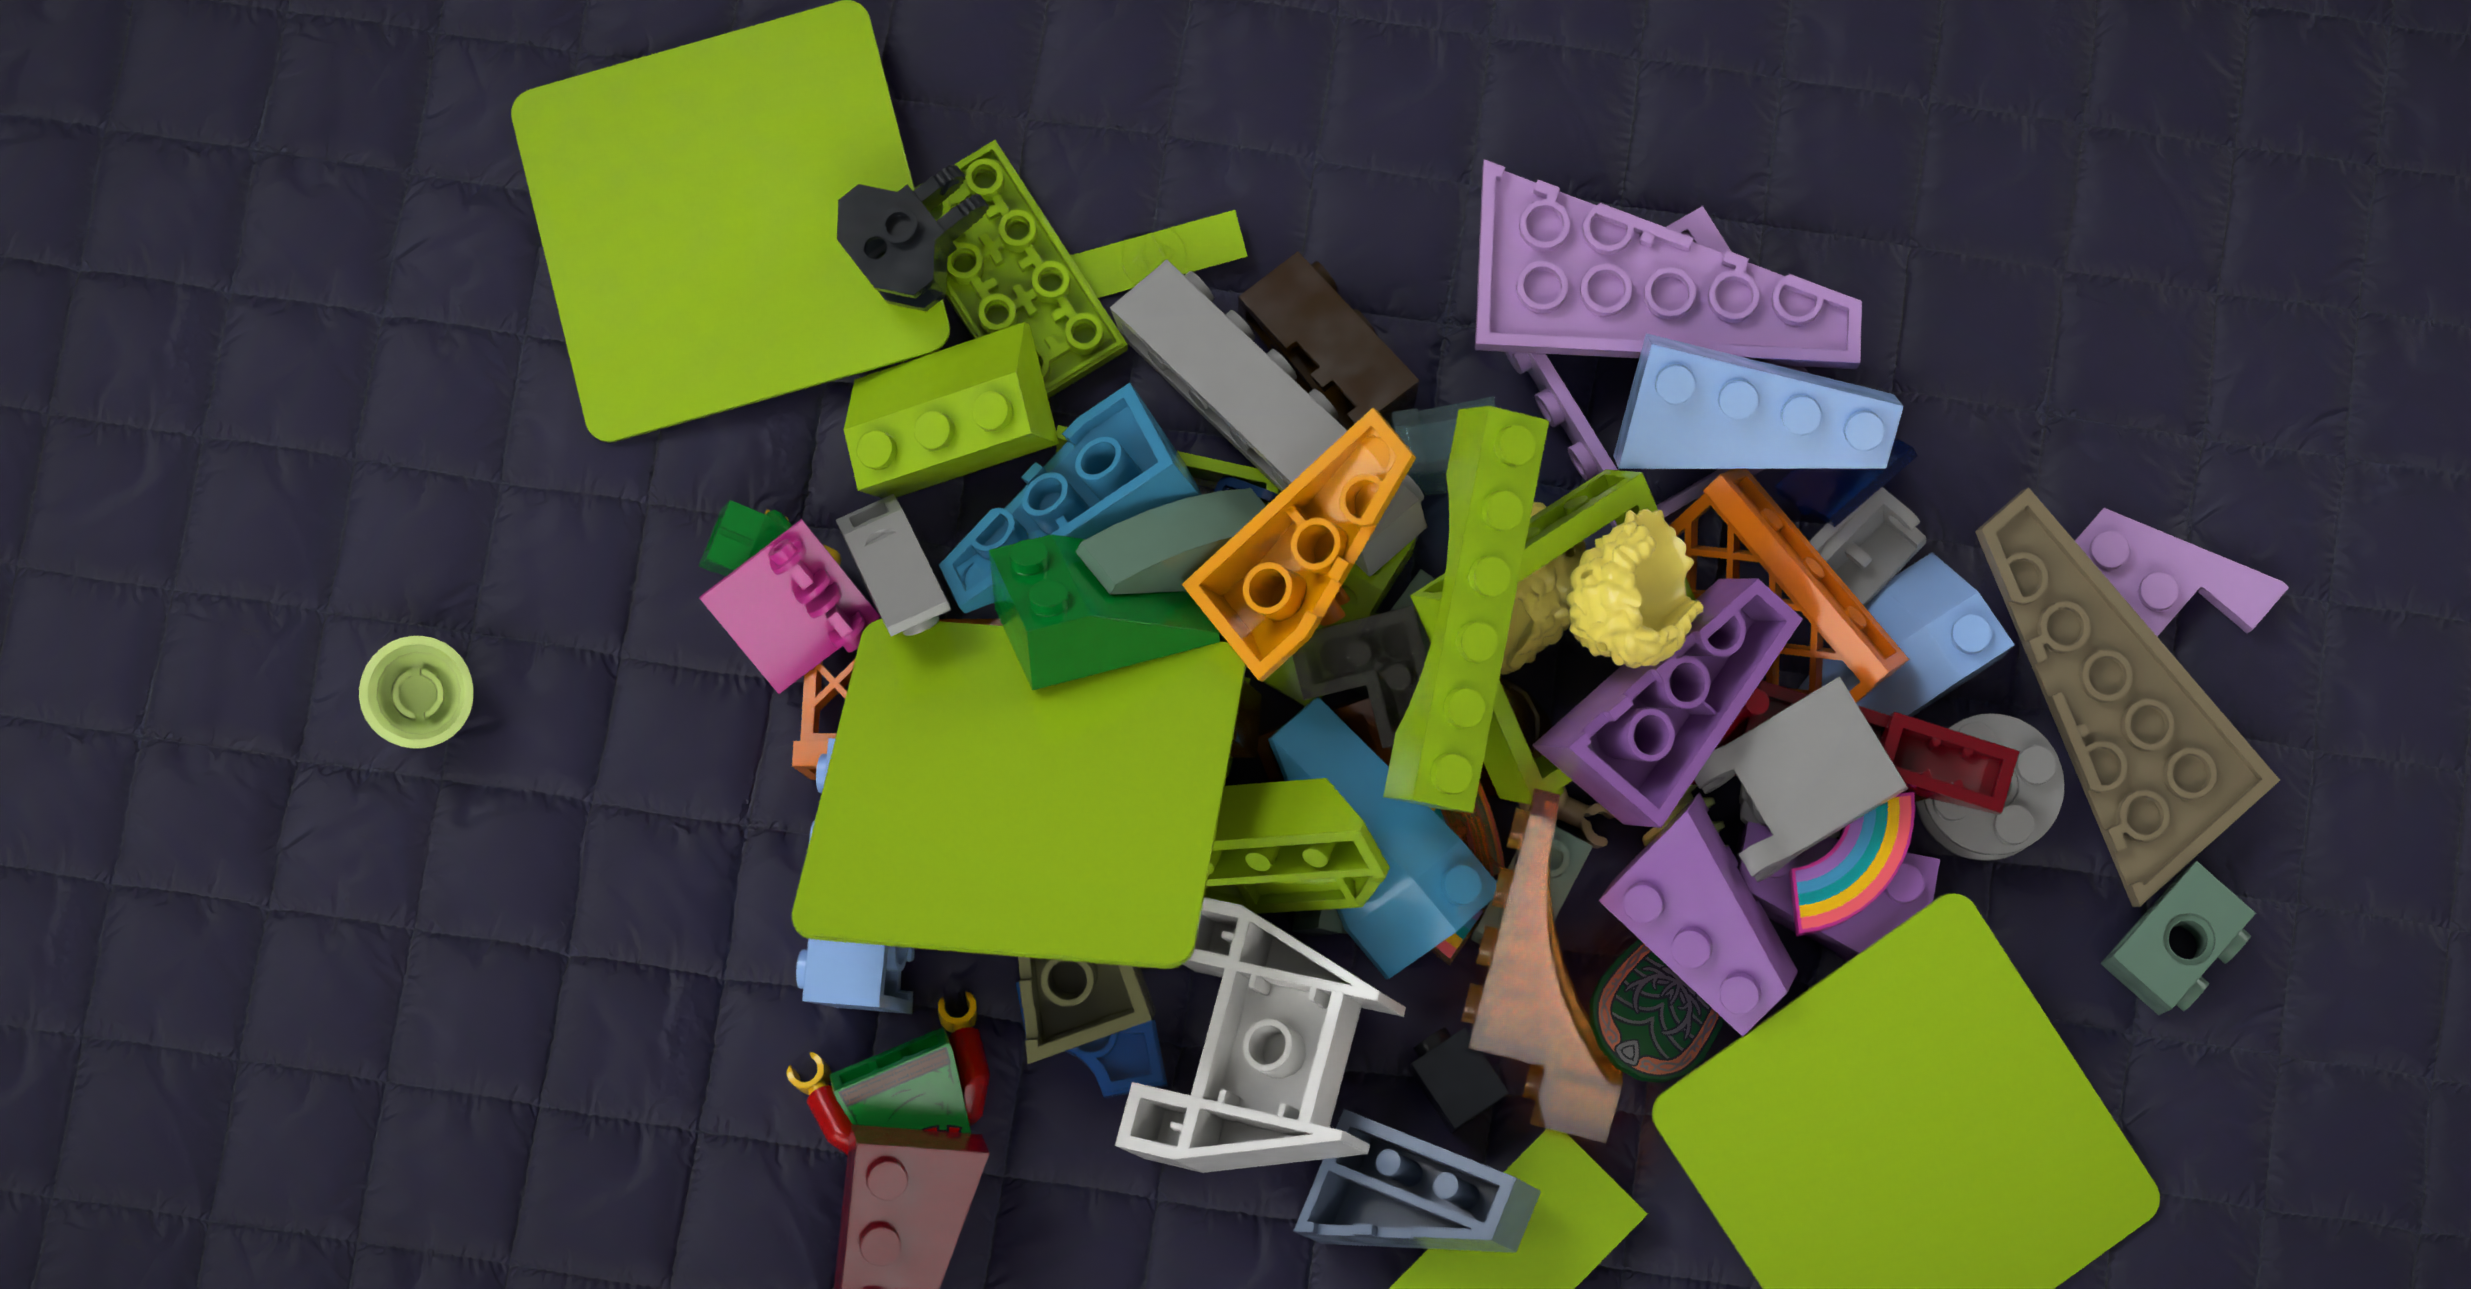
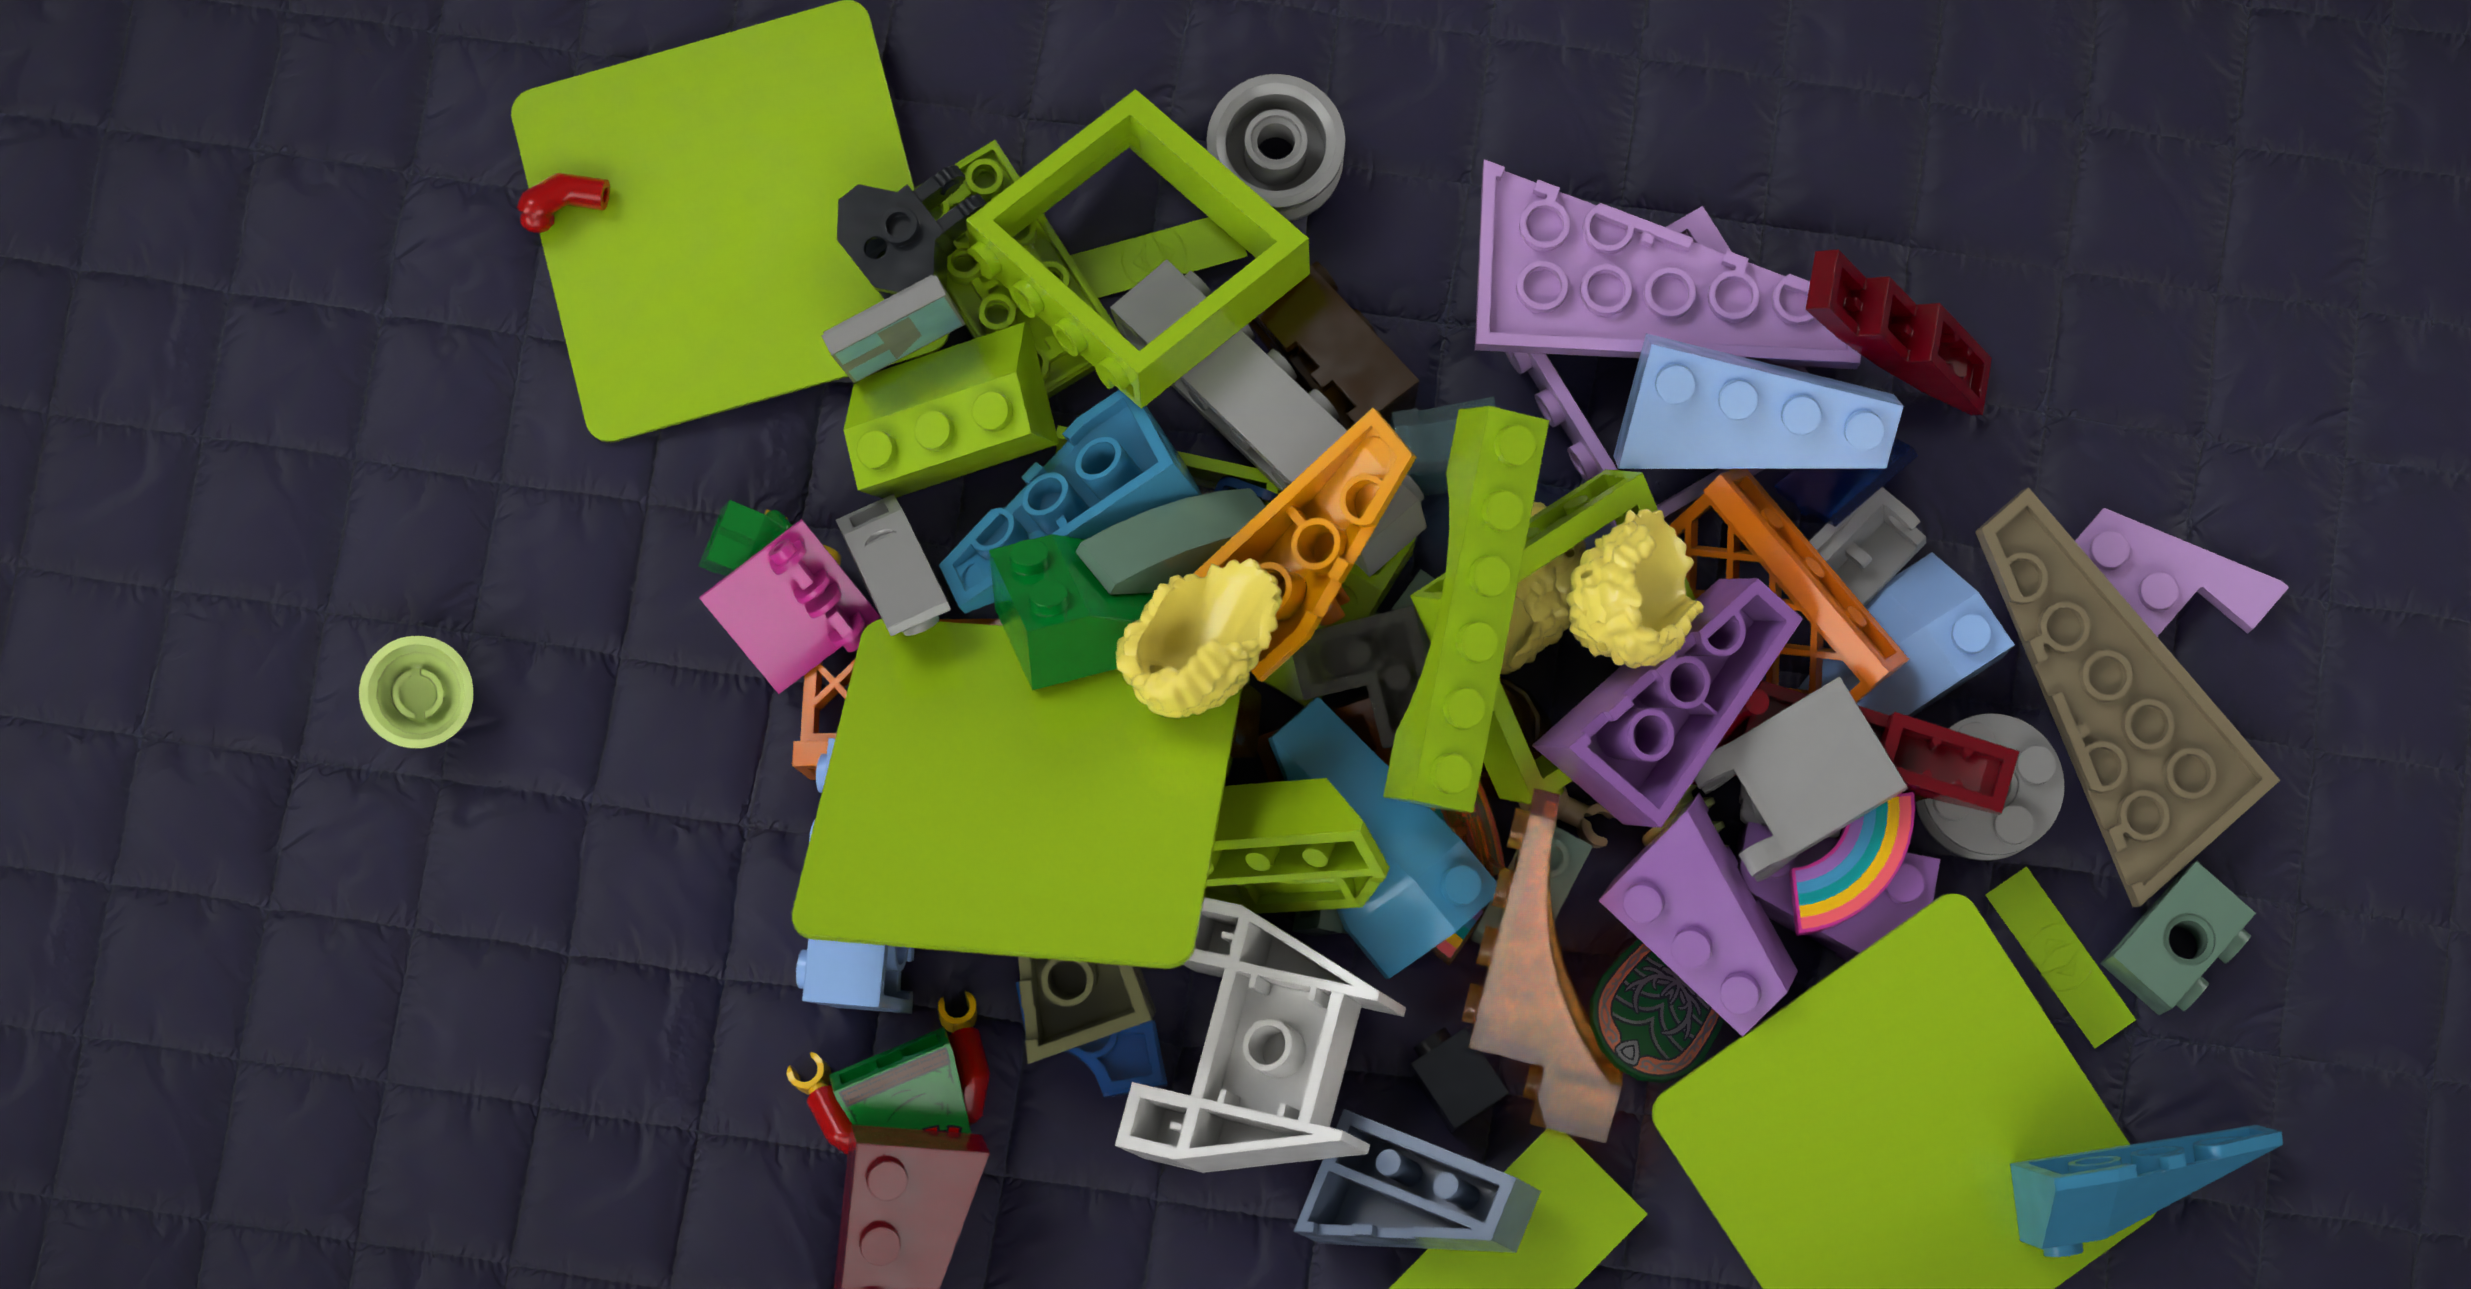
none -> red arm [517,173,610,233]
none -> light grey tile [822,275,966,383]
none -> lime window [966,89,1310,409]
none -> light yellow piece [1115,558,1282,718]
none -> light grey wheel [1207,74,1345,222]
none -> dark red slope [1805,249,1992,415]
none -> lime piece [1985,866,2136,1048]
none -> dark azure wedge [2010,1125,2283,1257]

